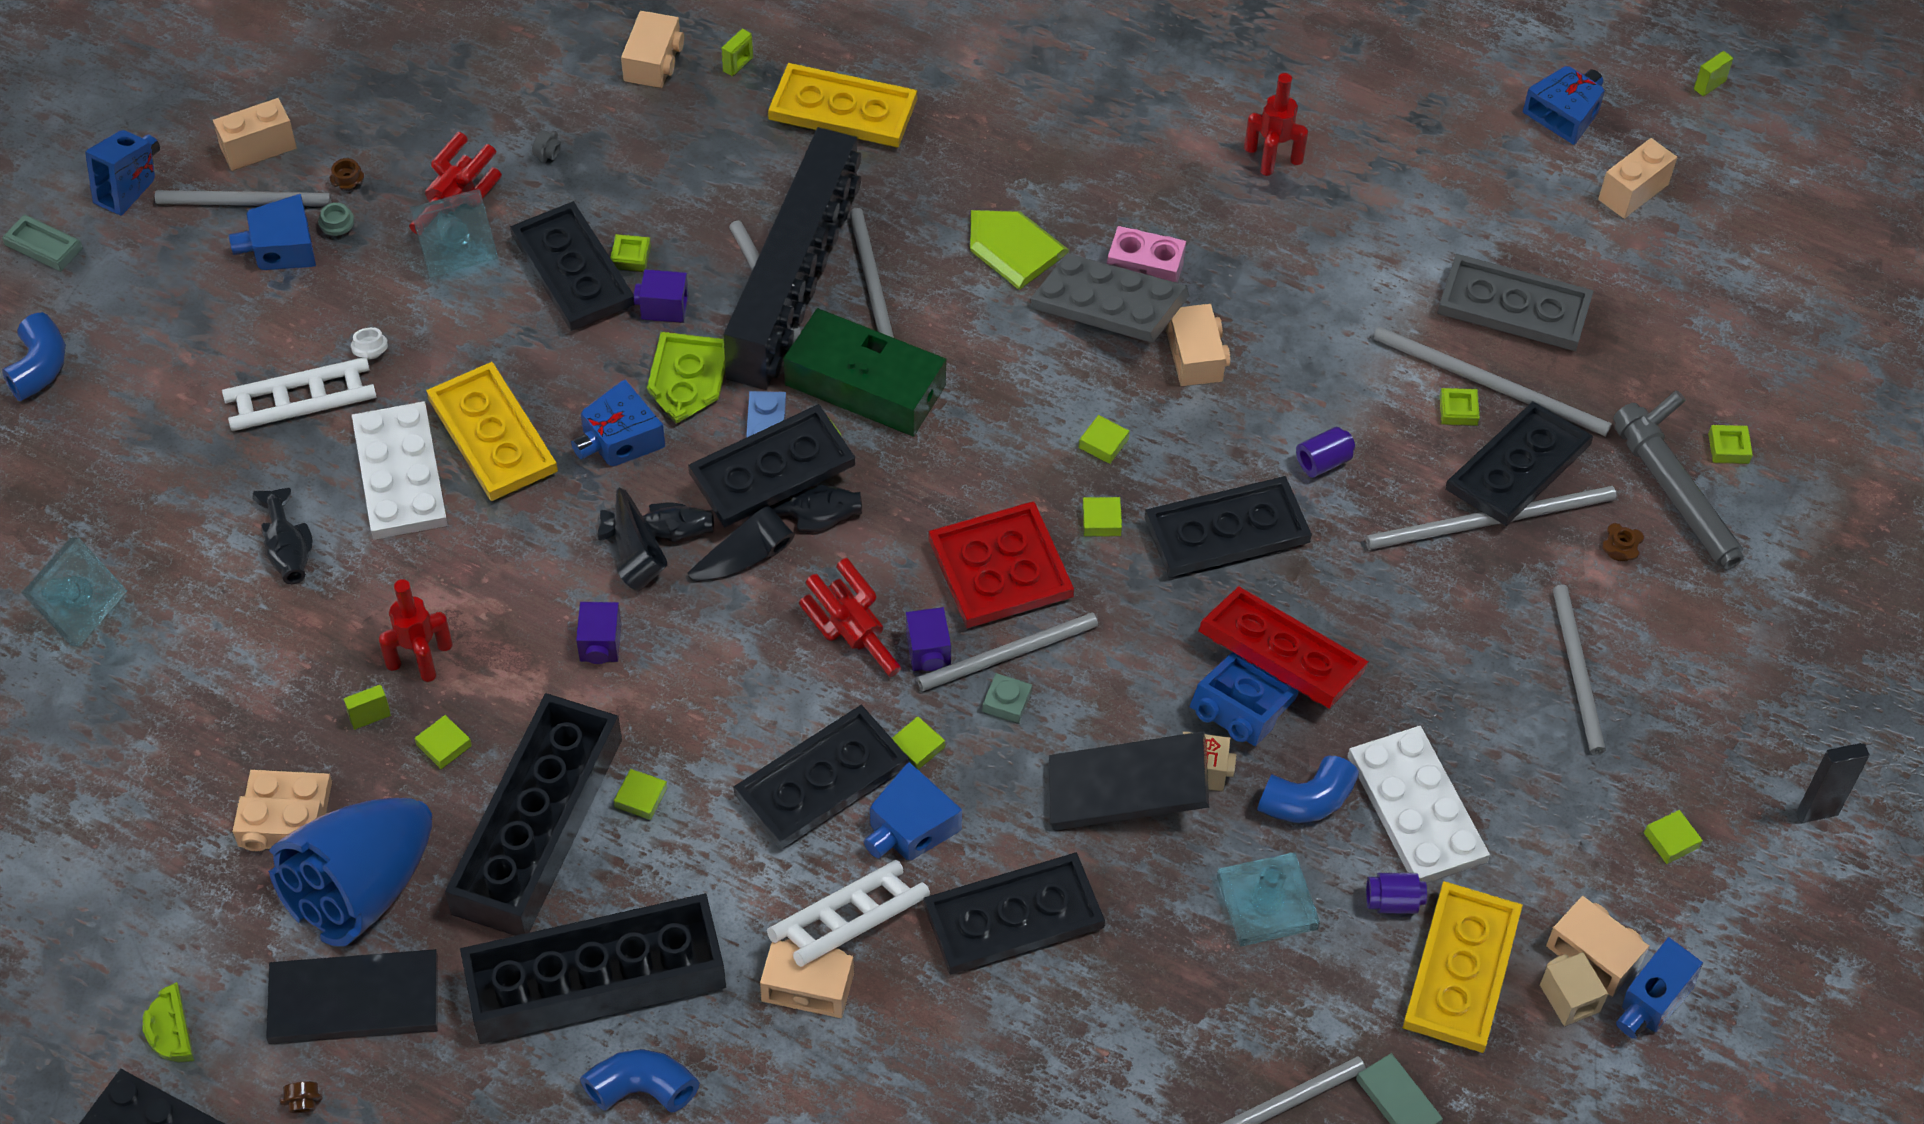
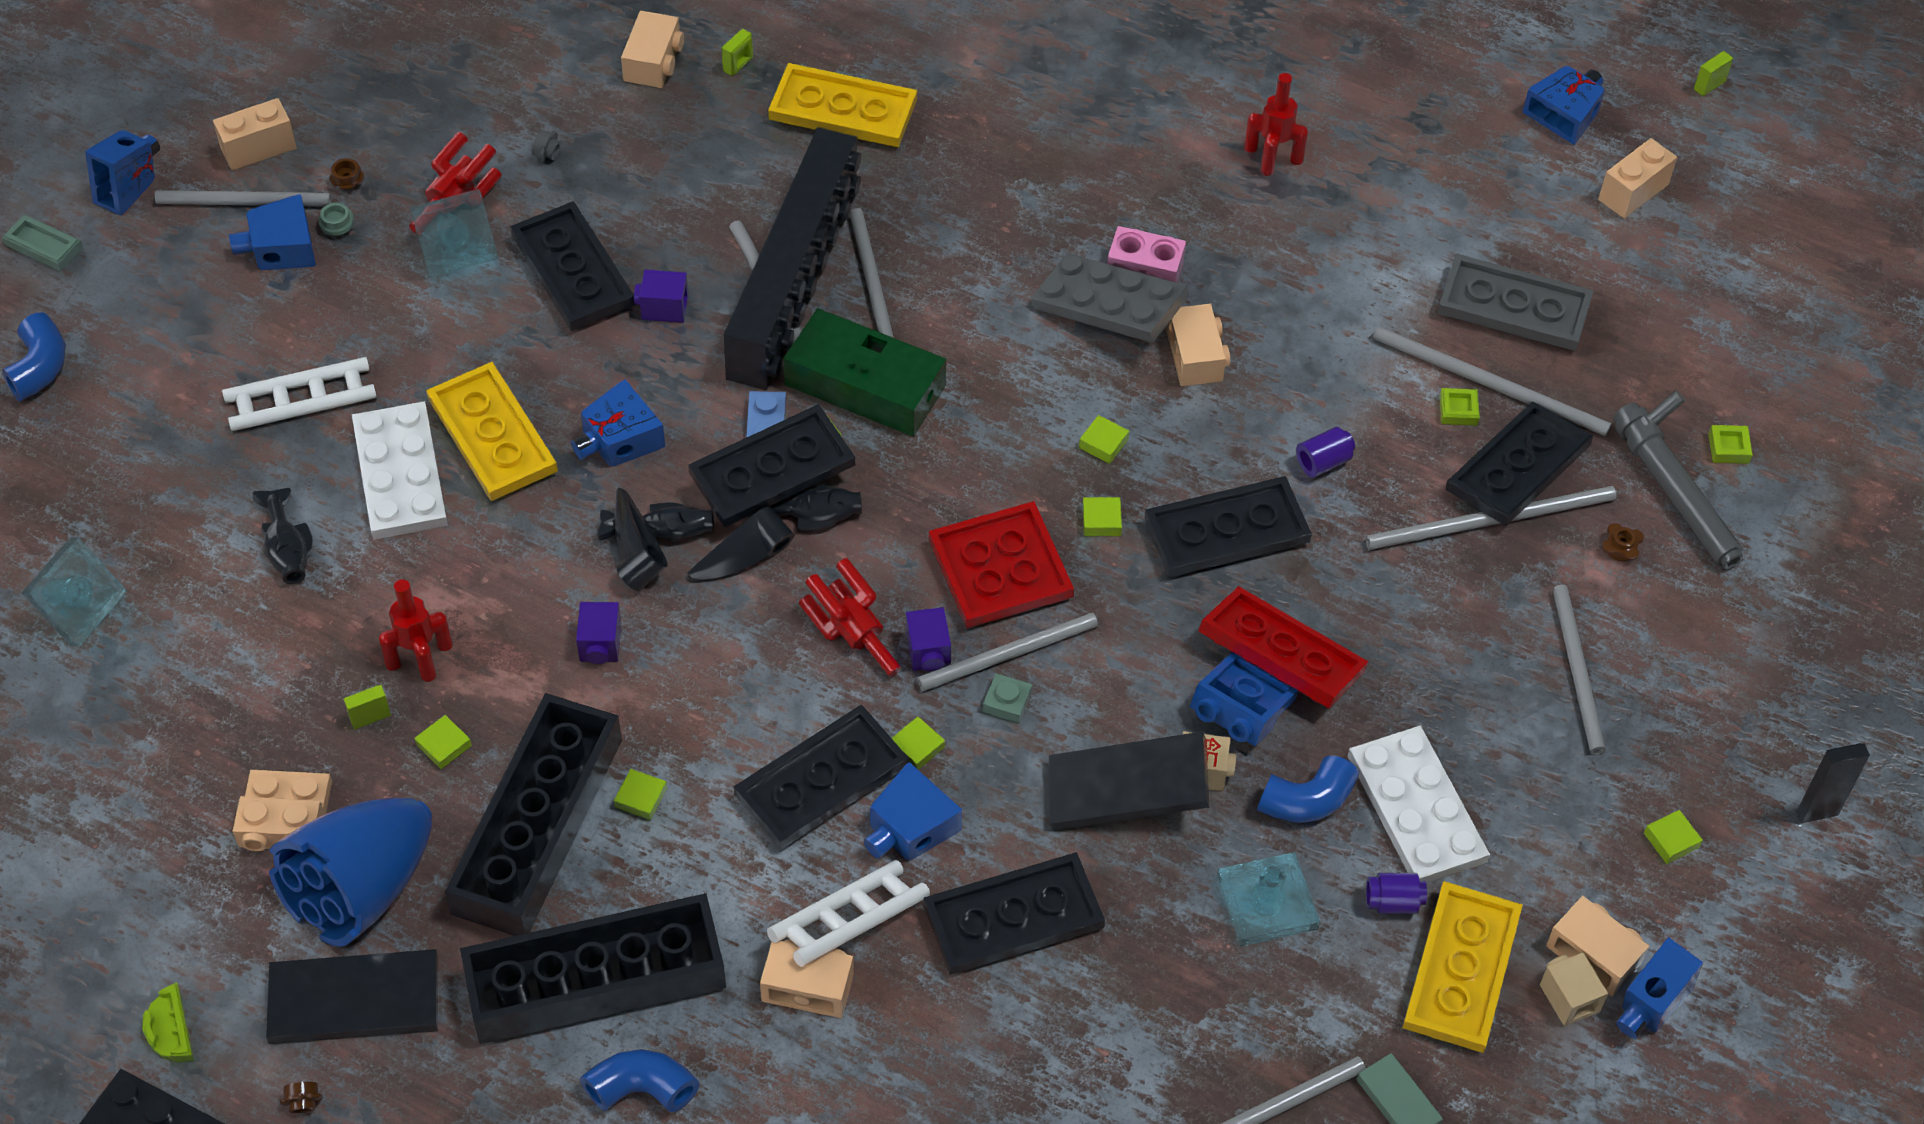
white plate [351,328,388,360] -> none
lime tile [610,234,651,272] -> none
lime tile [647,332,725,424] -> none
lime tile [970,210,1069,290] -> none

